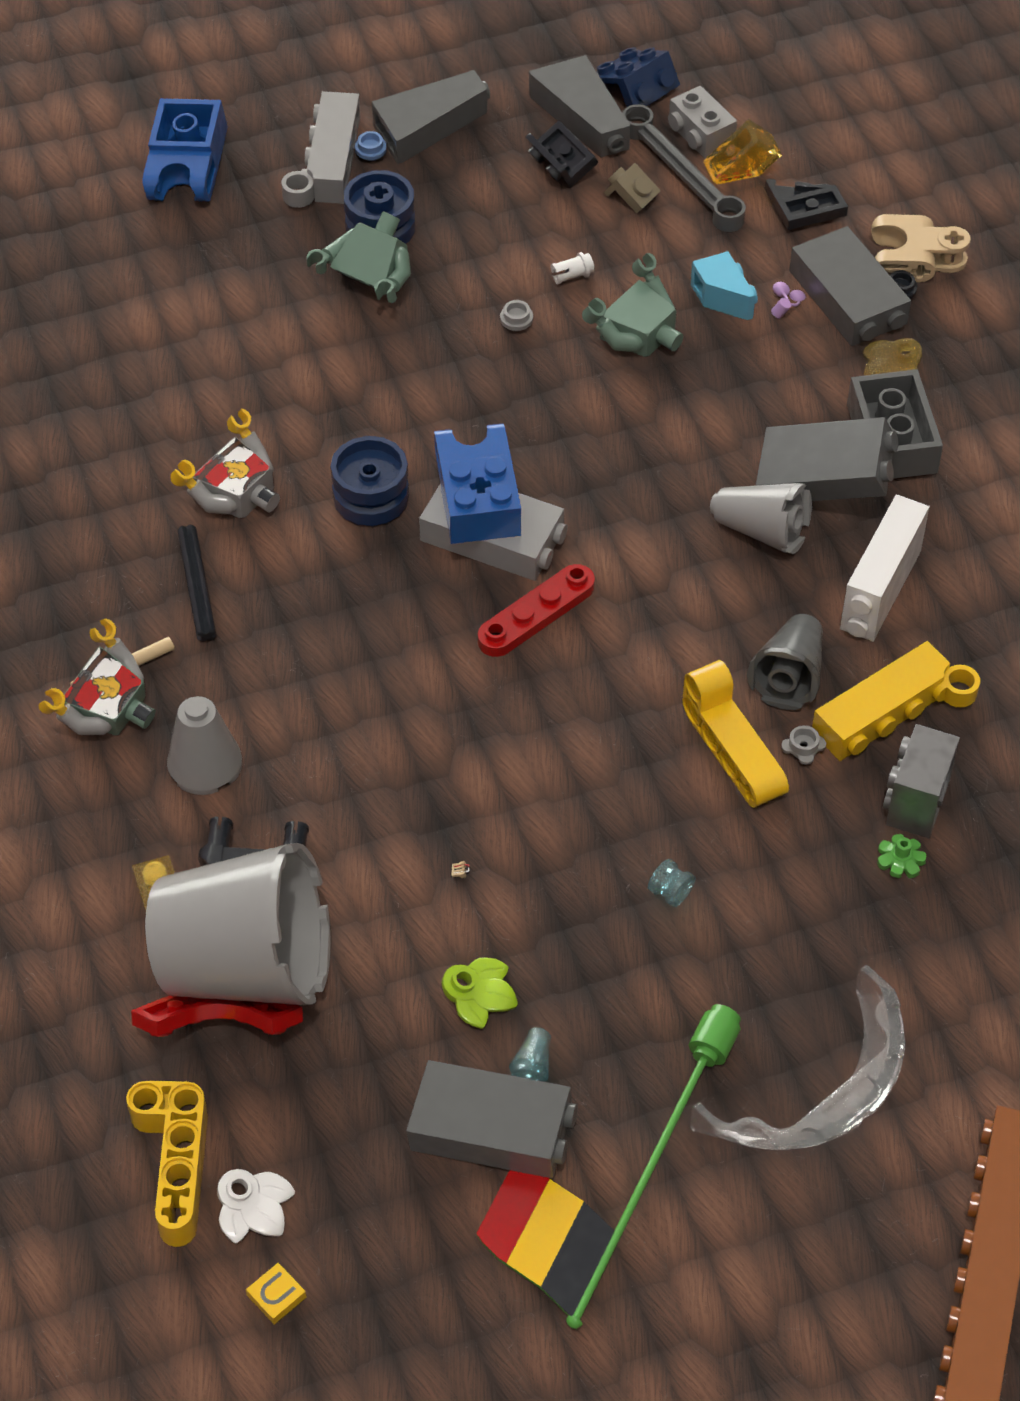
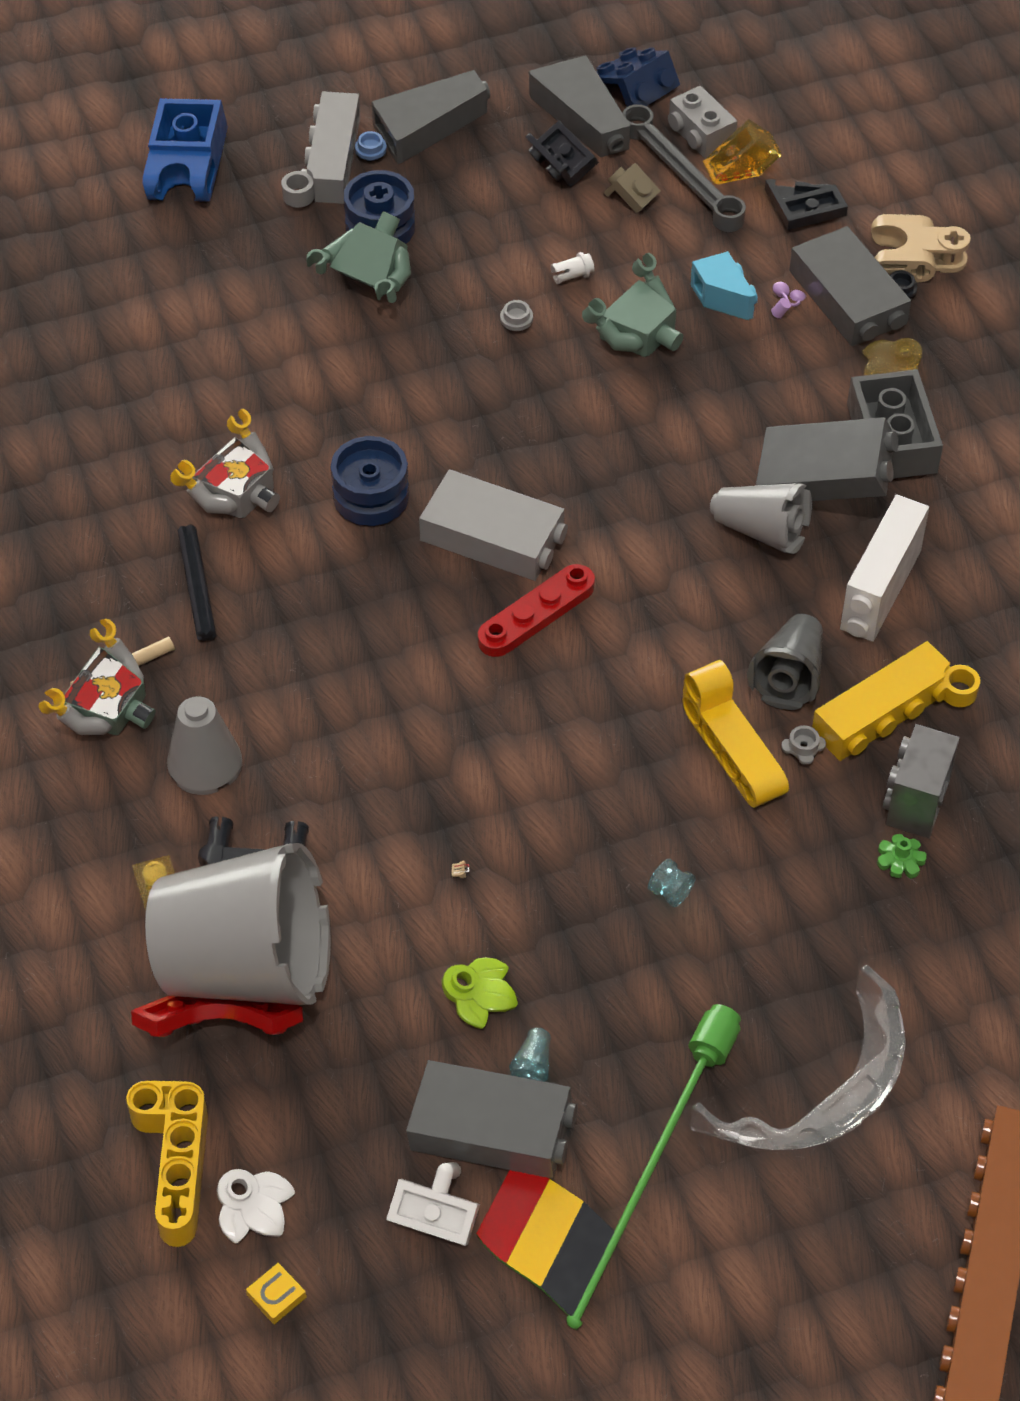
blue brick [434,423,521,544] -> none
none -> white plate [386,1162,480,1246]

